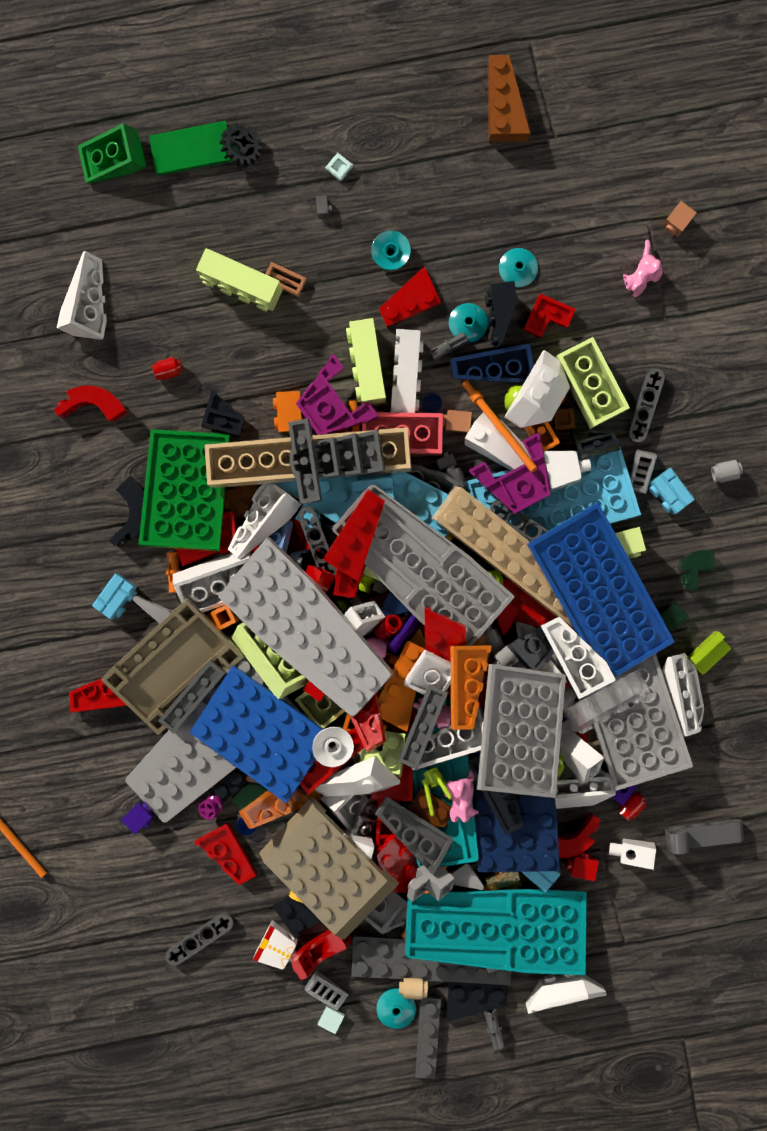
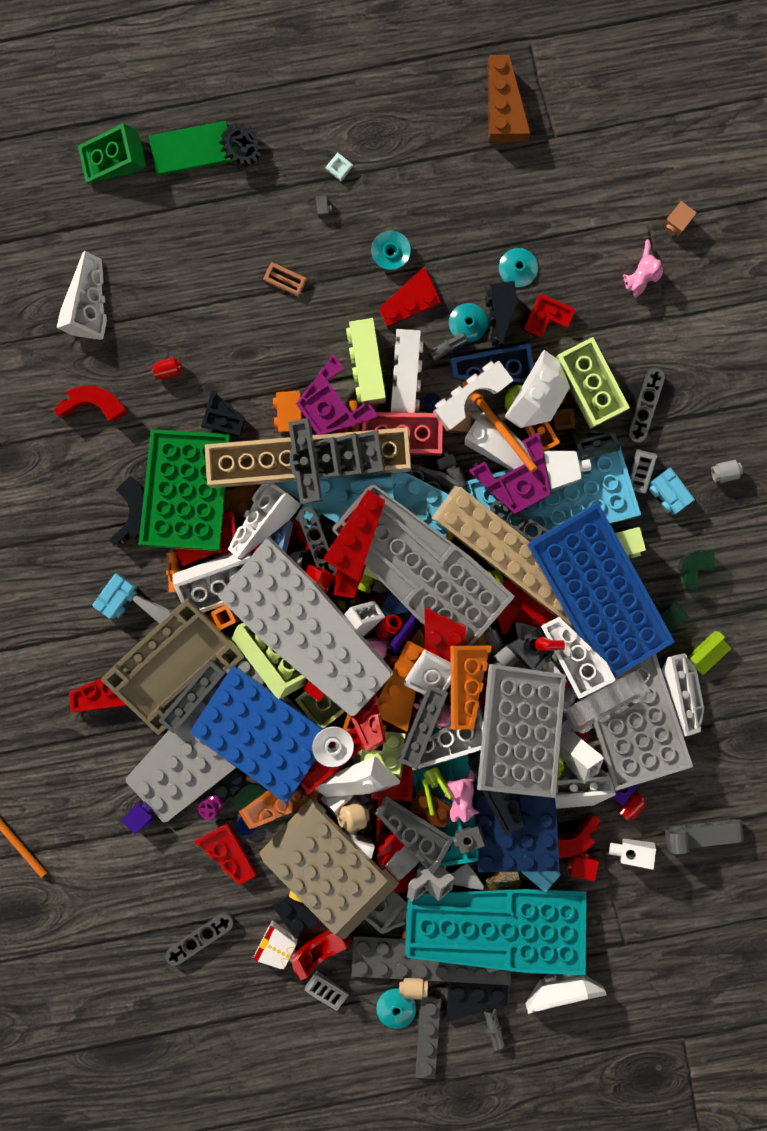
yellowish green brick [196,248,282,312] -> none
light aqua tile [317,1005,345,1034] -> none
none -> tan head [338,803,369,832]
none -> flat silver slope [385,846,419,881]
none -> white arch [433,361,513,431]
none -> dark grey brick [453,823,486,854]
none -> red arm [535,637,565,651]

